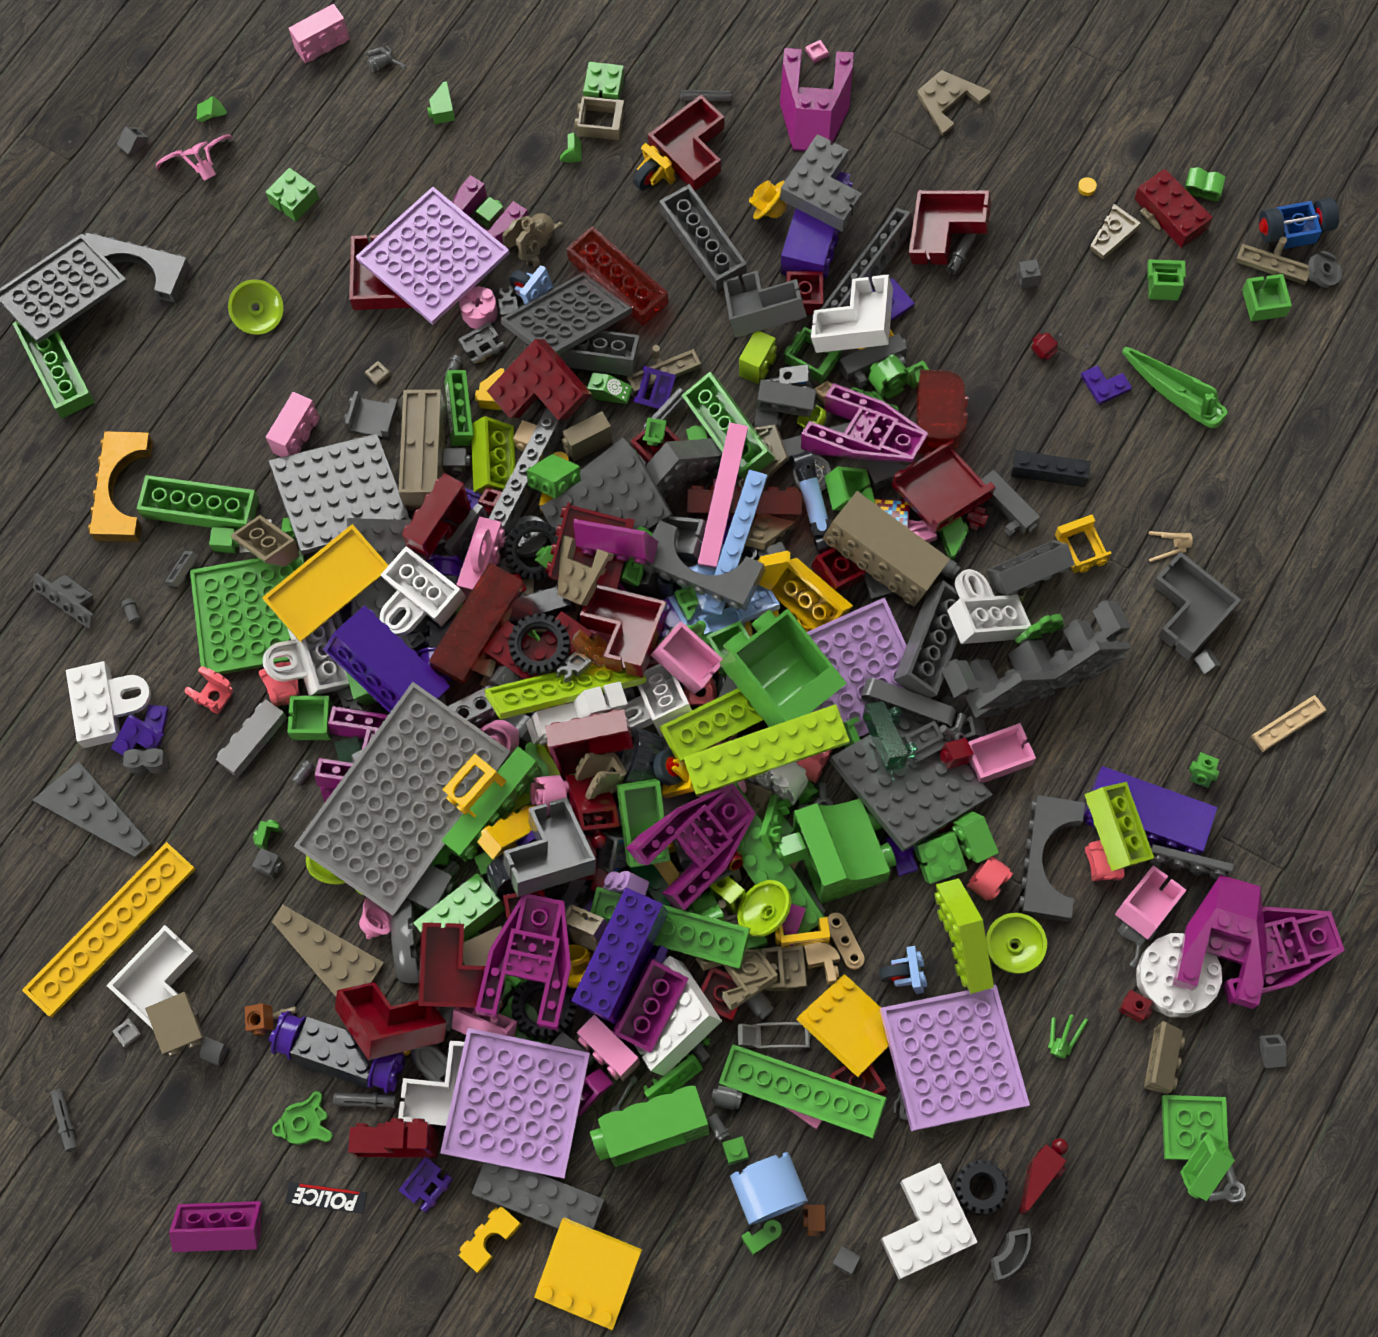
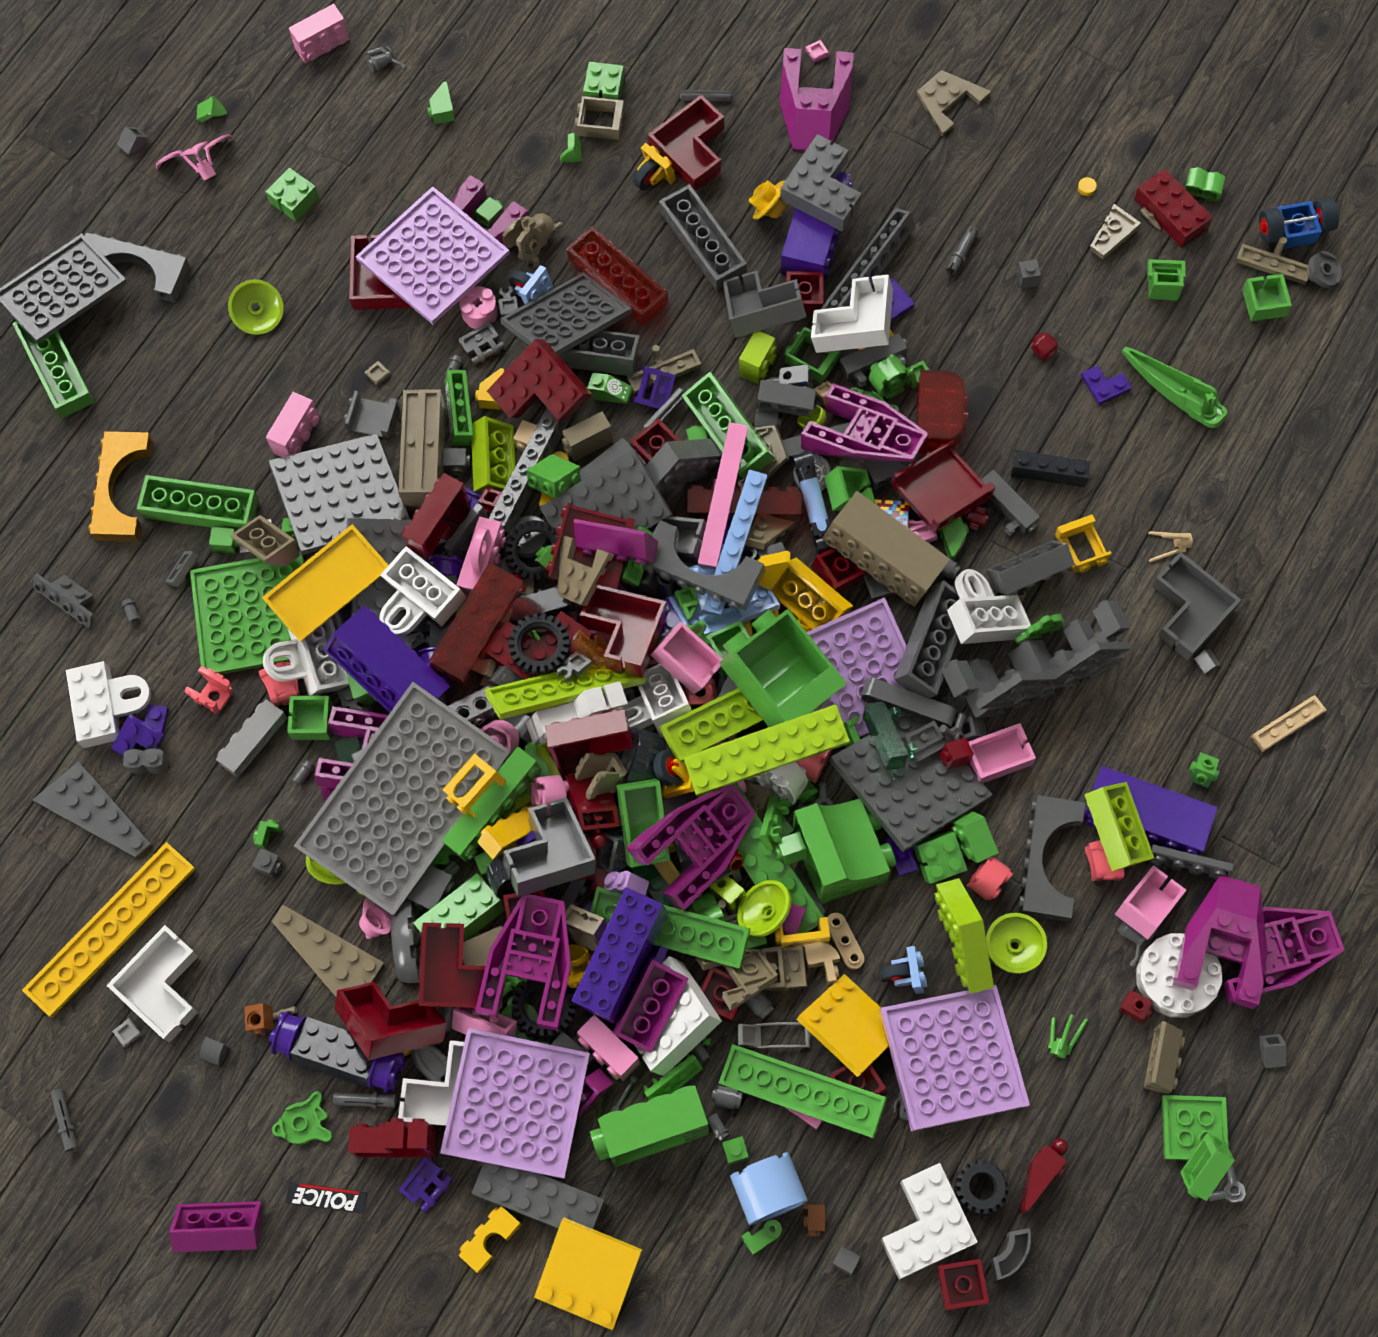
dark tan brick [145,992,205,1057] -> none
bright green bracket [643,418,667,446] -> none
dark red piece [909,191,992,265] -> none
none -> dark red brick [936,1259,989,1311]

